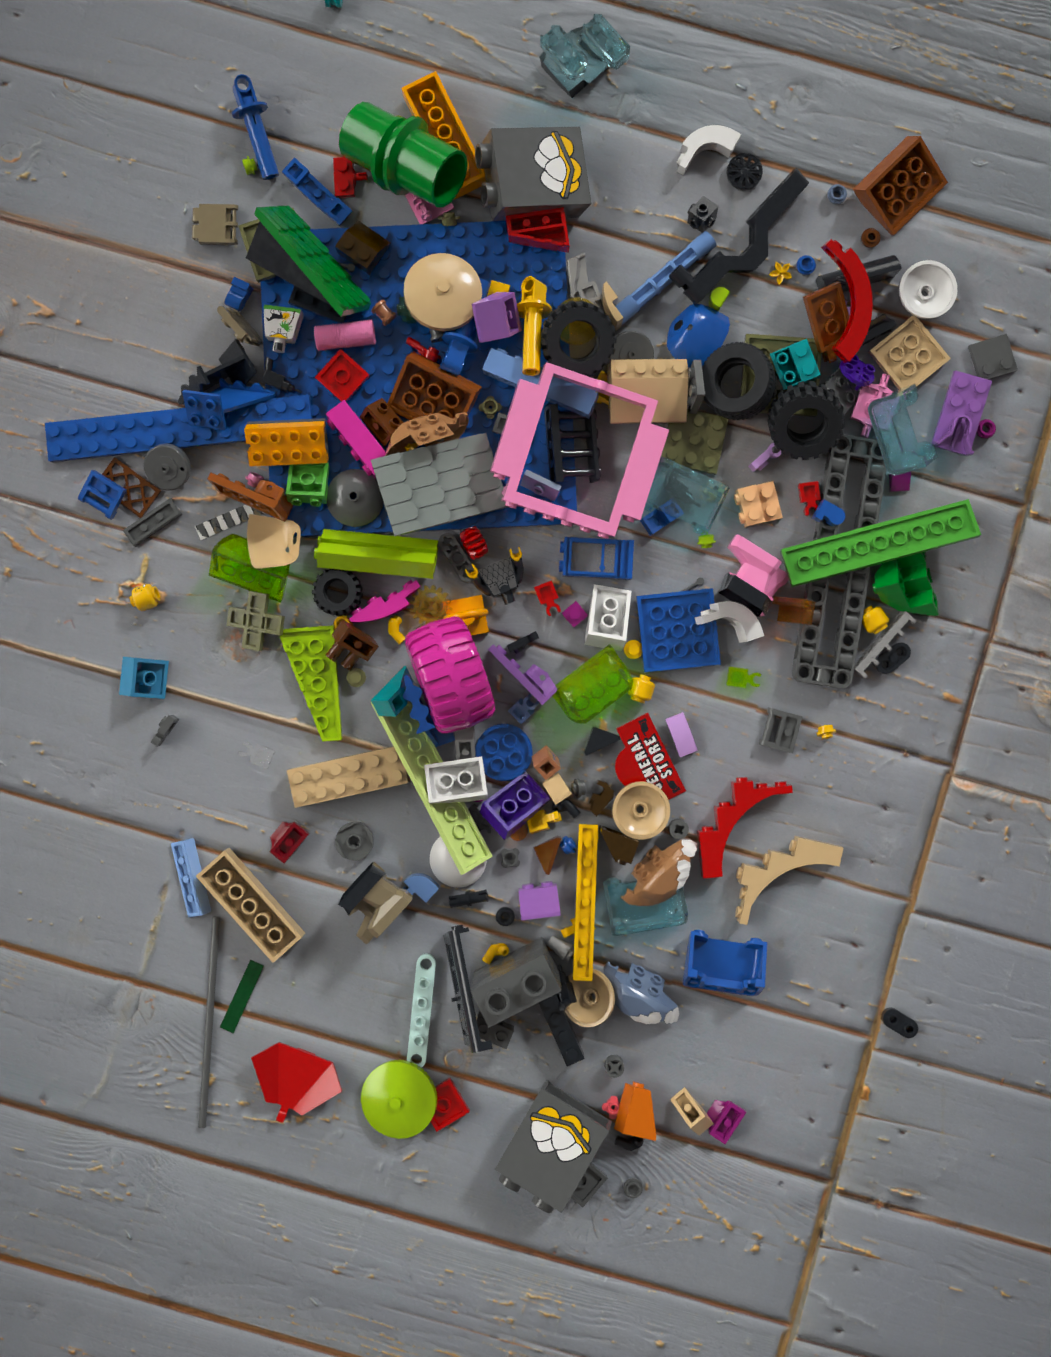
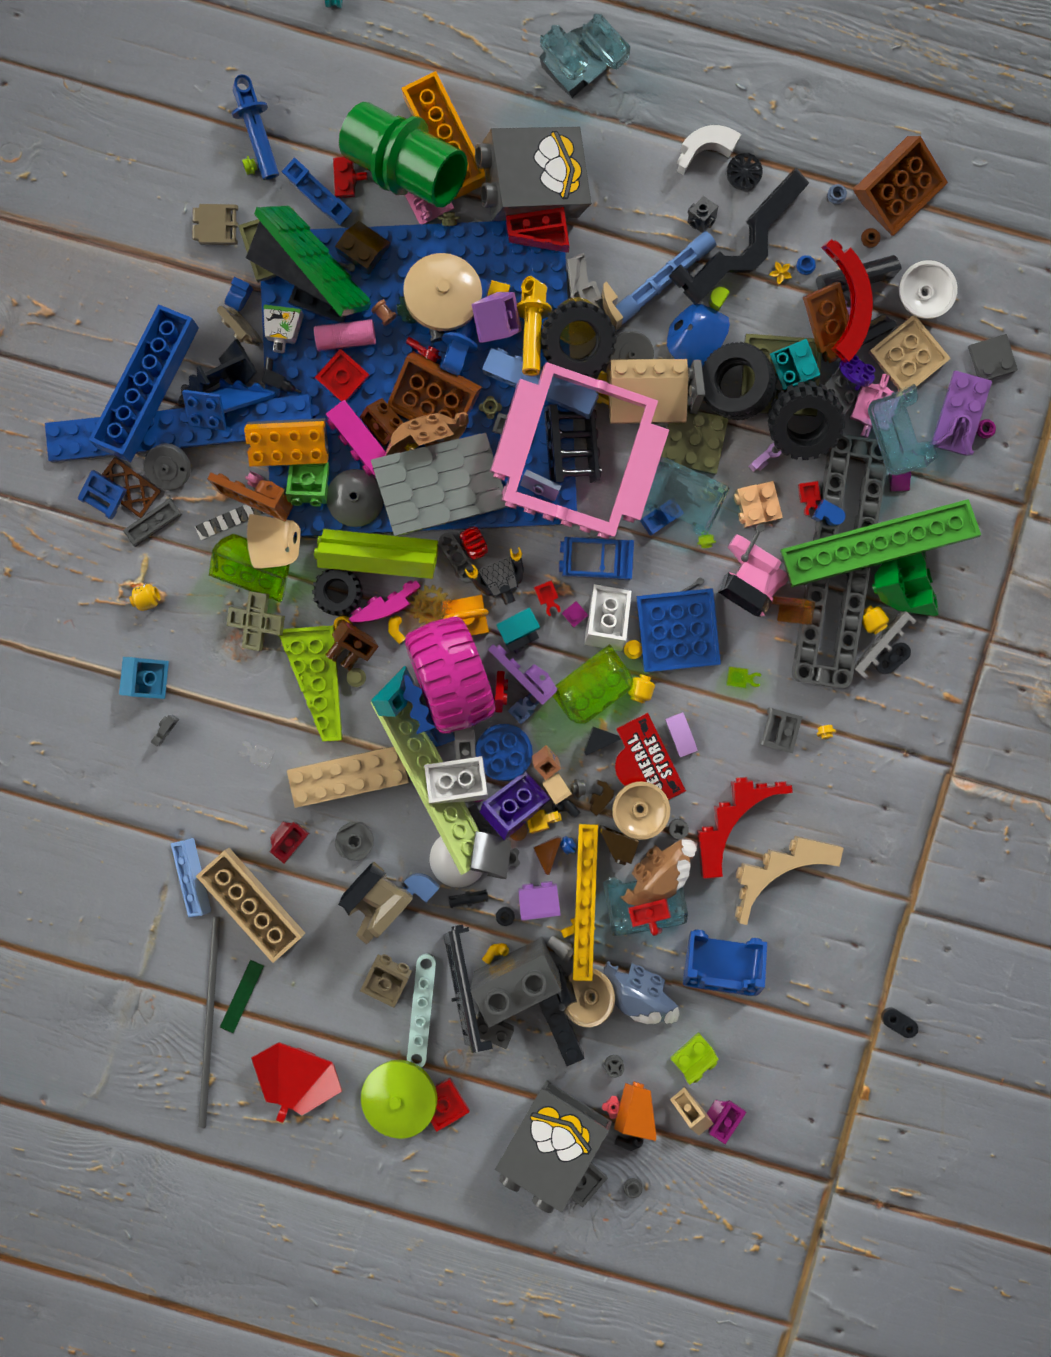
white arch [695,601,764,643] -> none
none -> blue brick [89,304,199,462]
none -> dark tan plate [360,954,412,1008]
none -> dark grey slope [469,831,511,879]
none -> red plate [494,671,508,713]
none -> teal slope [496,608,541,646]
none -> red plate [628,899,671,936]
none -> lime bracket [670,1032,719,1085]
none -> dark grey hinge [741,524,765,562]

